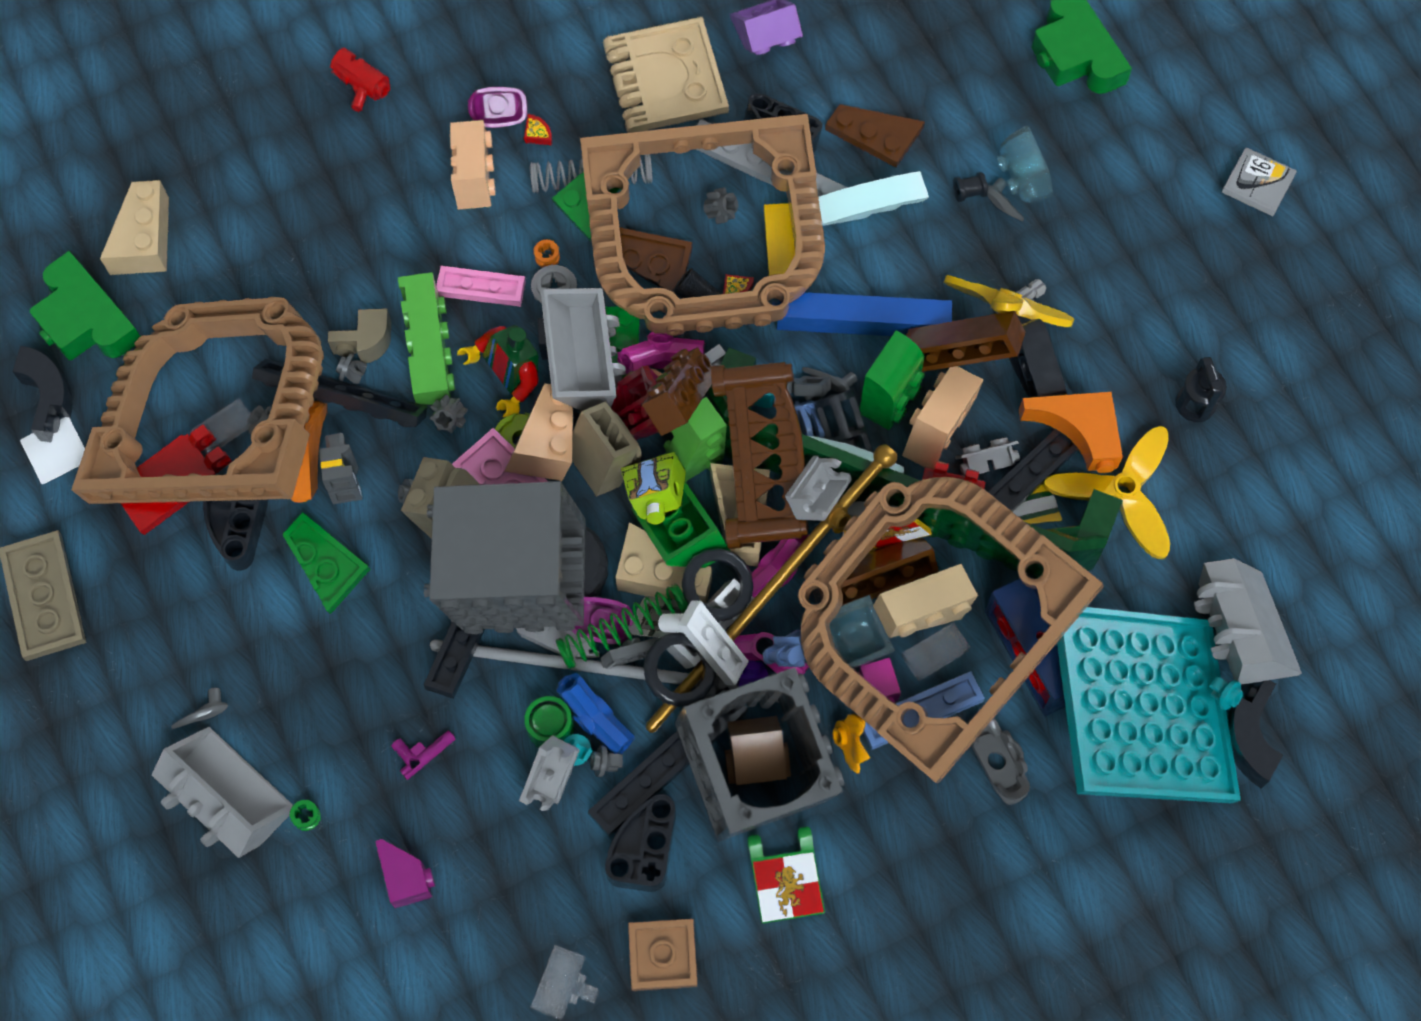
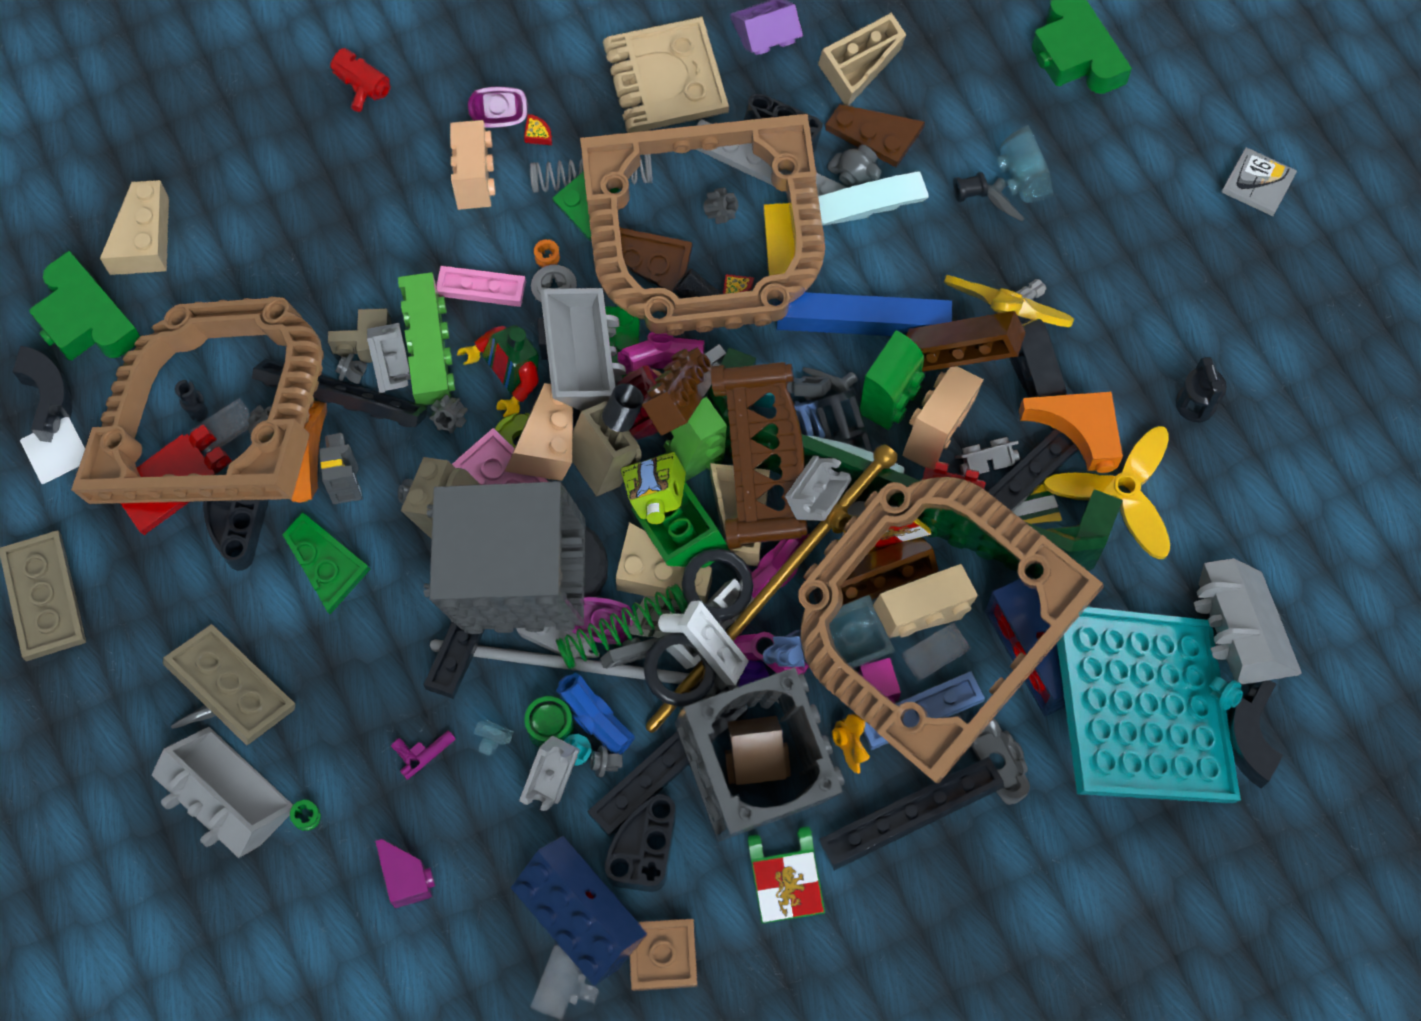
none -> dark tan plate [163,624,295,745]
none -> black pin [175,380,208,422]
none -> light grey hinge [367,323,411,393]
none -> clear light blue tile [474,720,514,756]
none -> dark blue brick [511,836,647,986]
none -> black piece [602,384,644,432]
none -> tan wedge [818,13,906,106]
none -> black plate [819,757,1004,870]
none -> dark grey piece [827,145,881,187]

